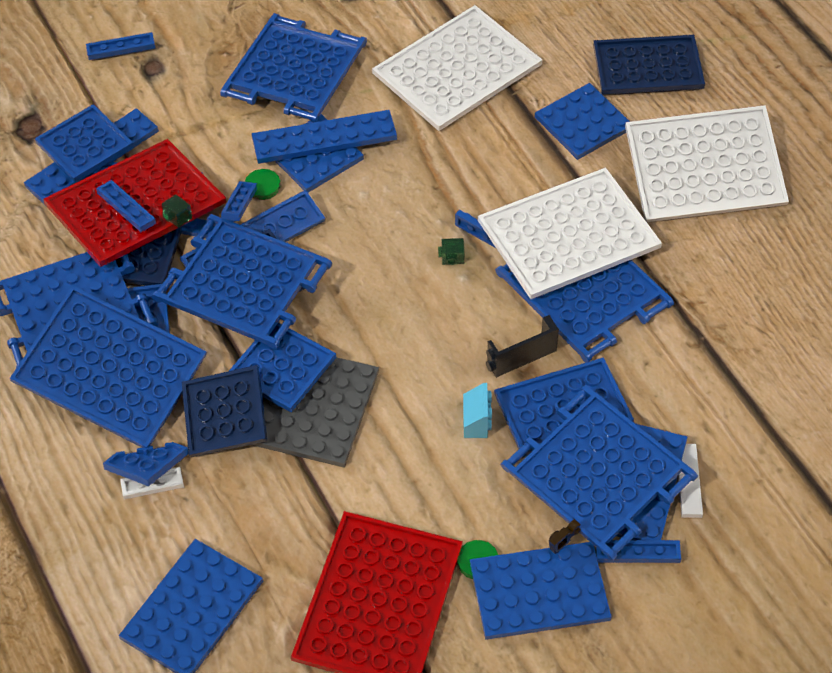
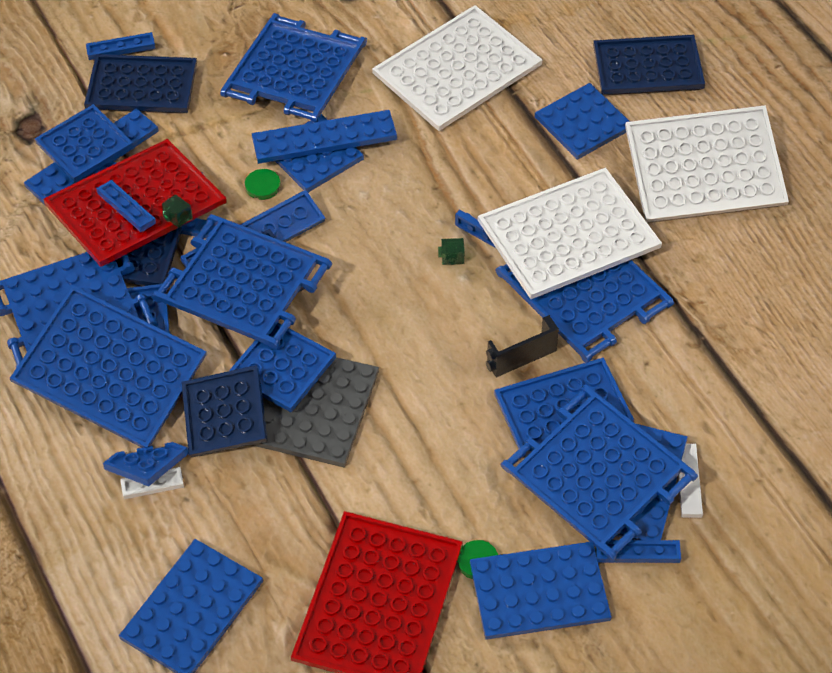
blue plate [221,181,257,222] -> none
medium azure slope [463,383,492,438] -> none
dark brown plate [549,519,581,554] -> none
none -> dark blue plate [84,54,197,113]

